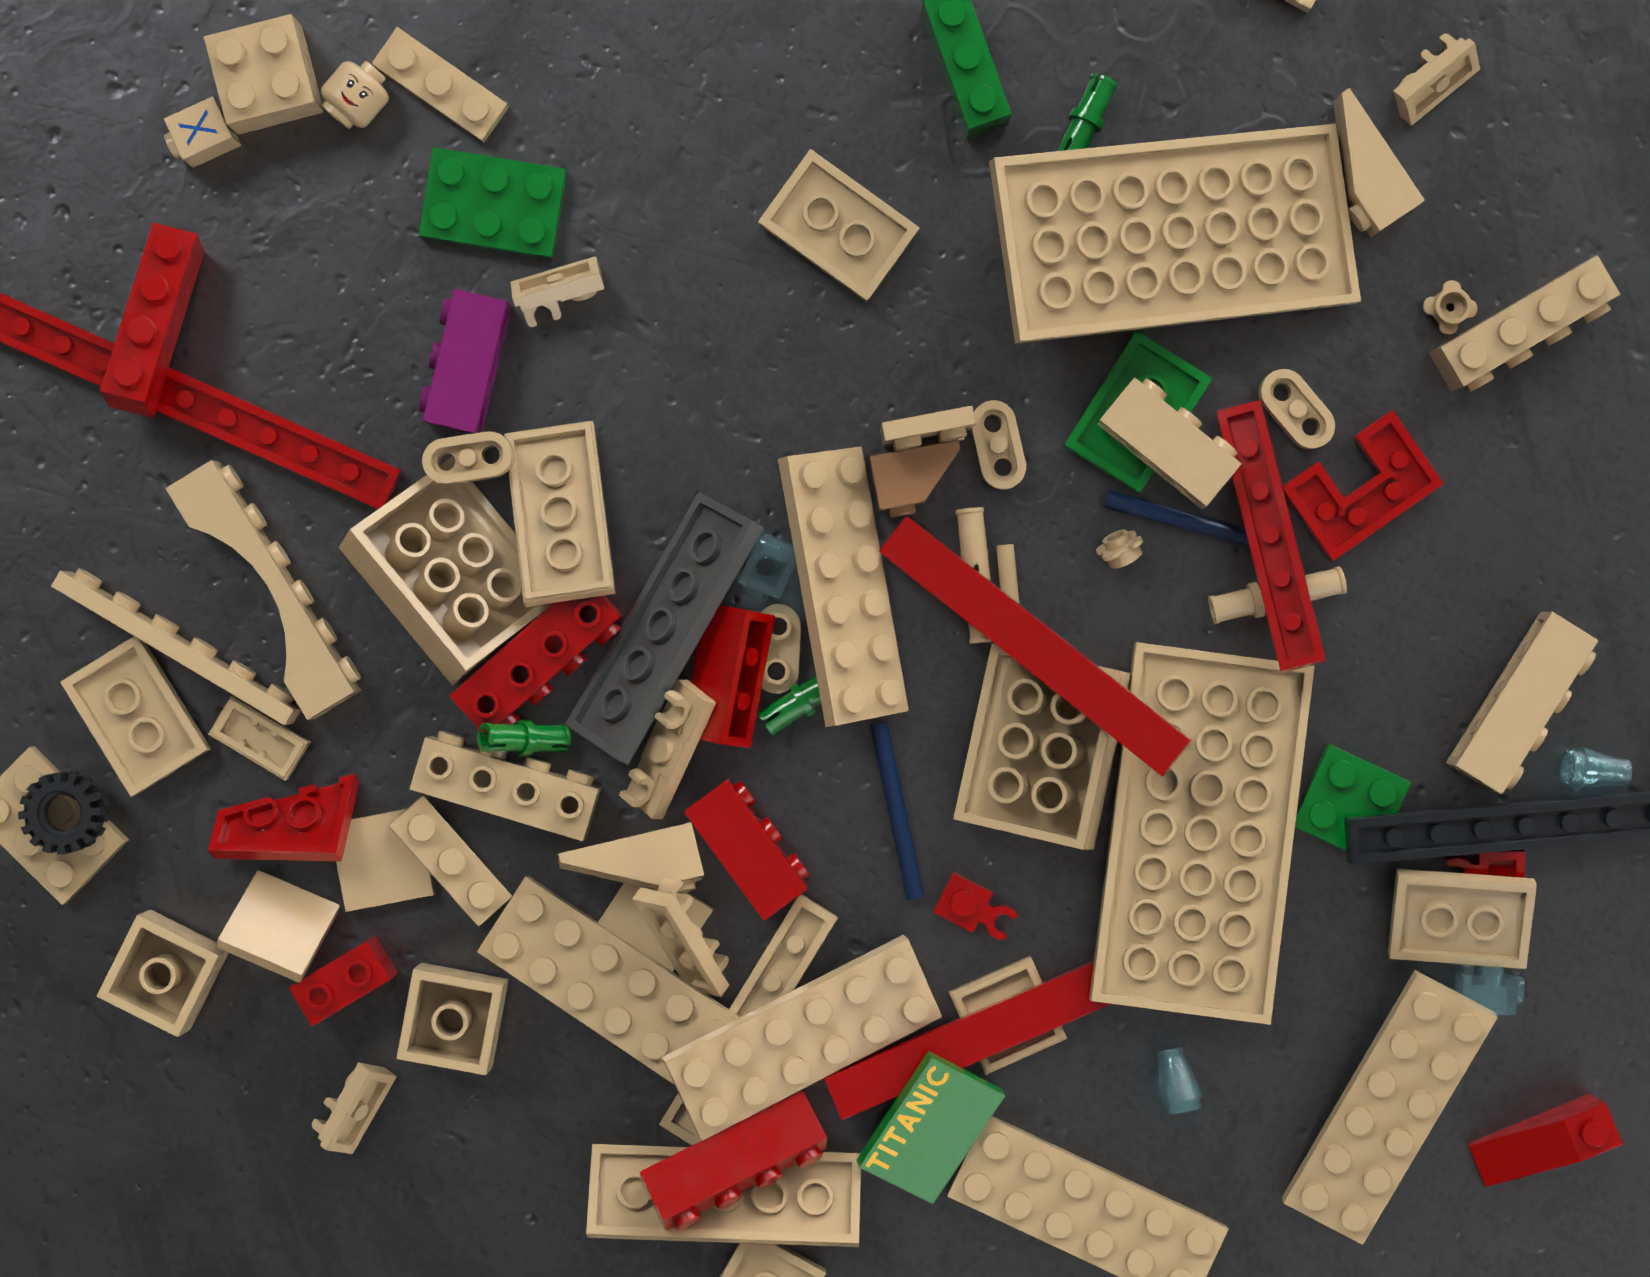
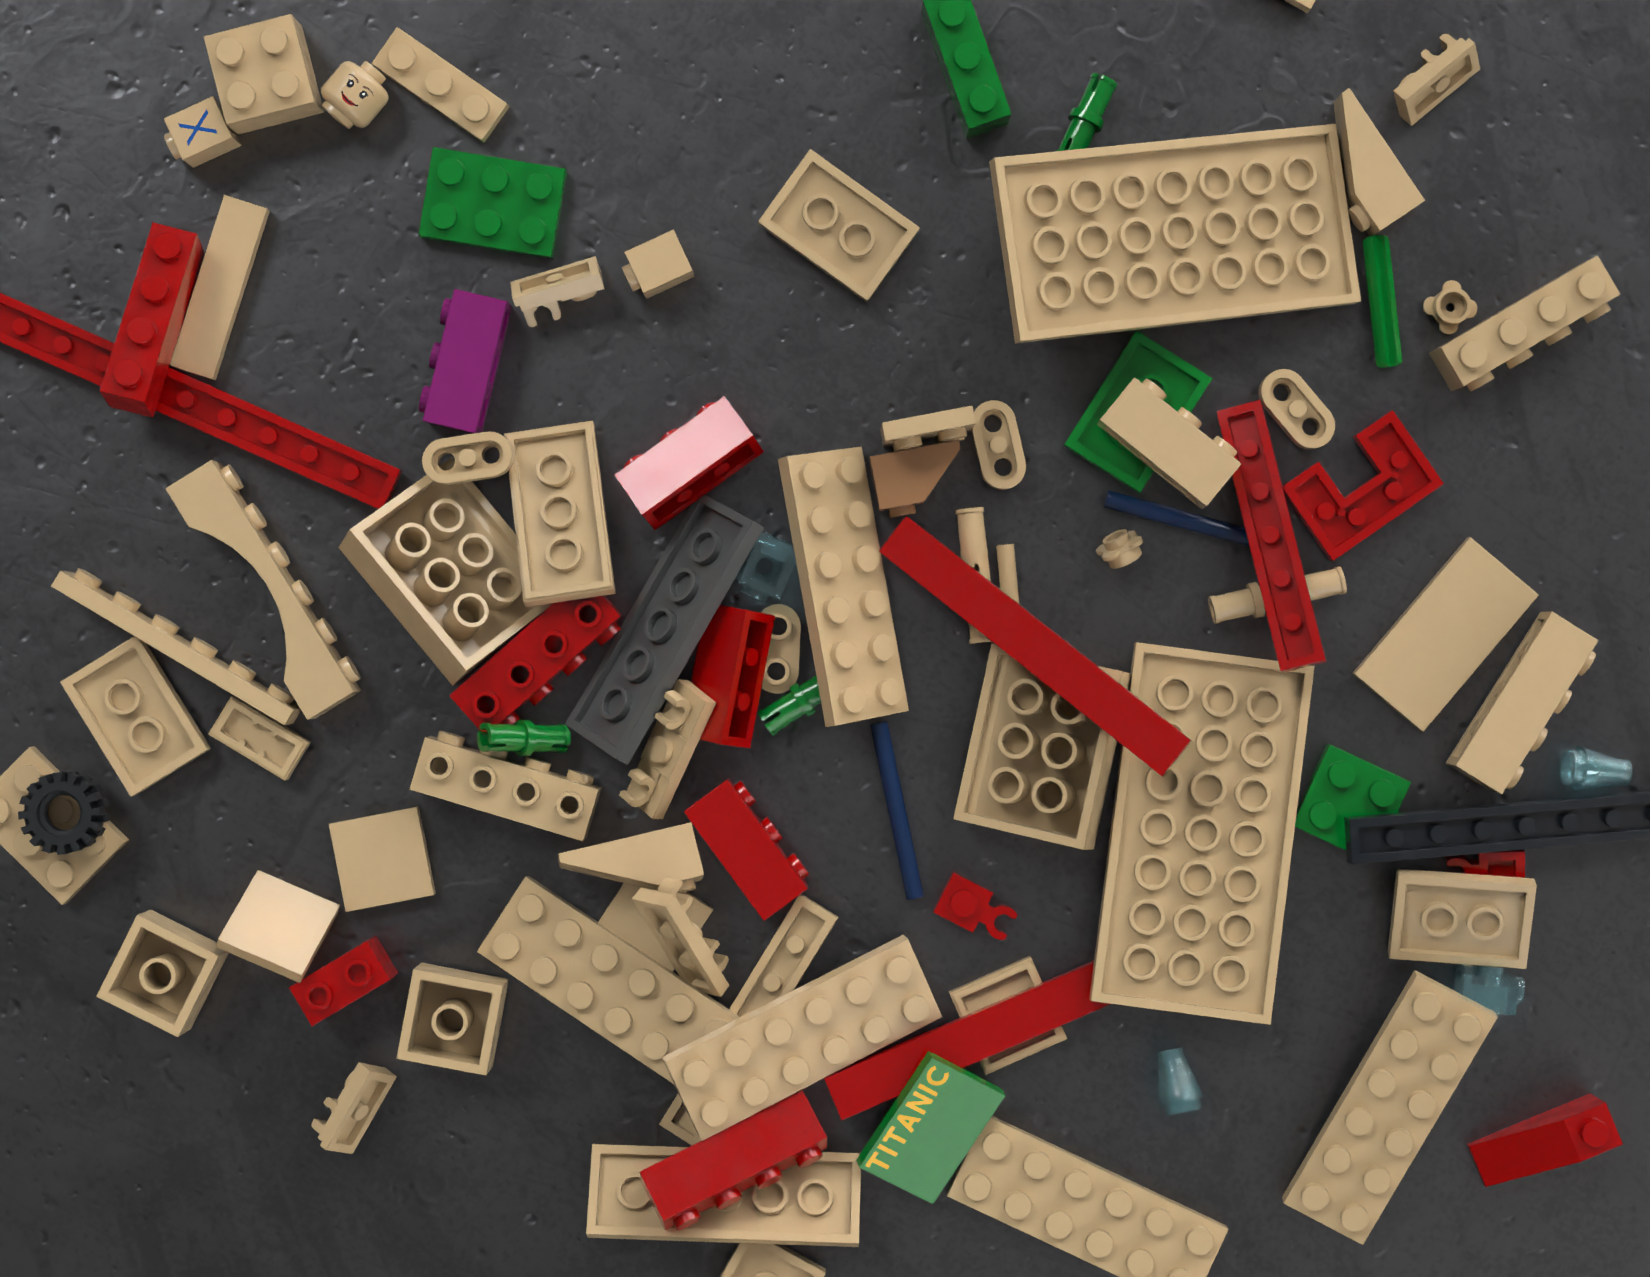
red wing [208,774,360,862] -> none
tan plate [388,796,512,926] -> none
none -> tan tile [170,195,270,381]
none -> brick [614,396,764,530]
none -> tan brick [622,229,695,299]
none -> tan tile [1352,537,1539,732]
none -> green axle [1363,235,1402,368]

